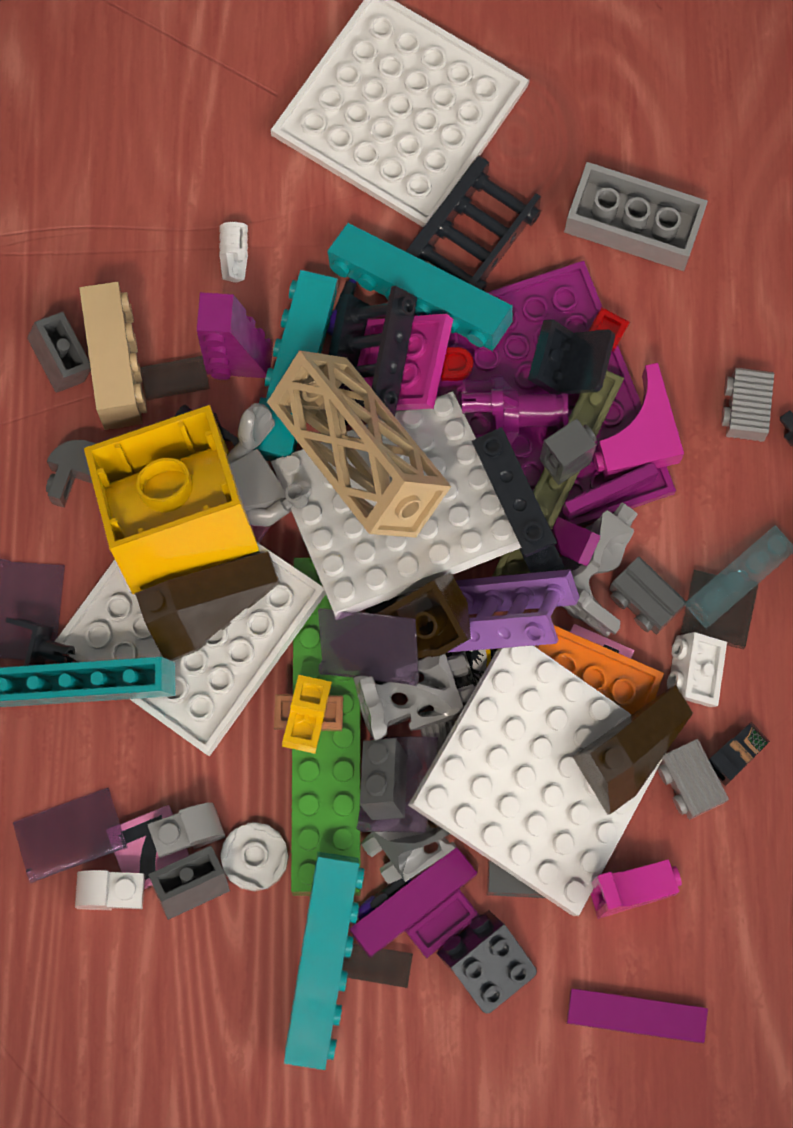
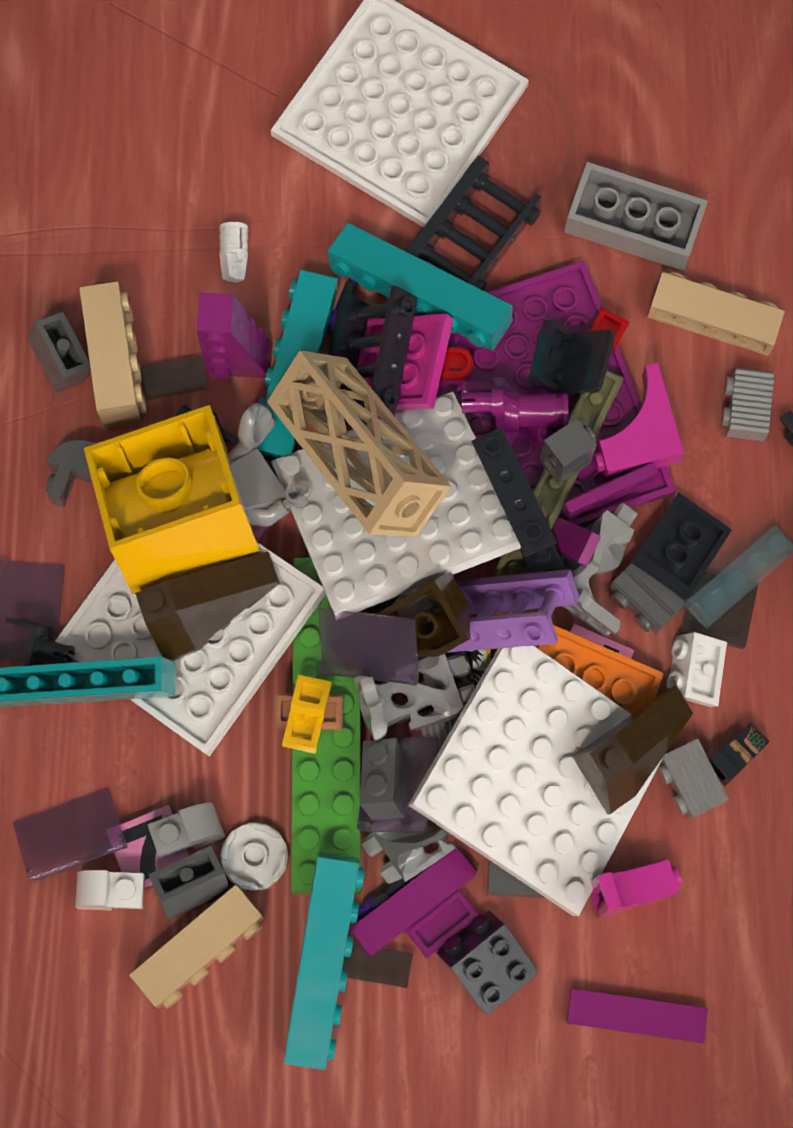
none -> tan brick [129,885,264,1009]
none -> black plate [631,492,732,600]
none -> tan brick [648,272,785,356]

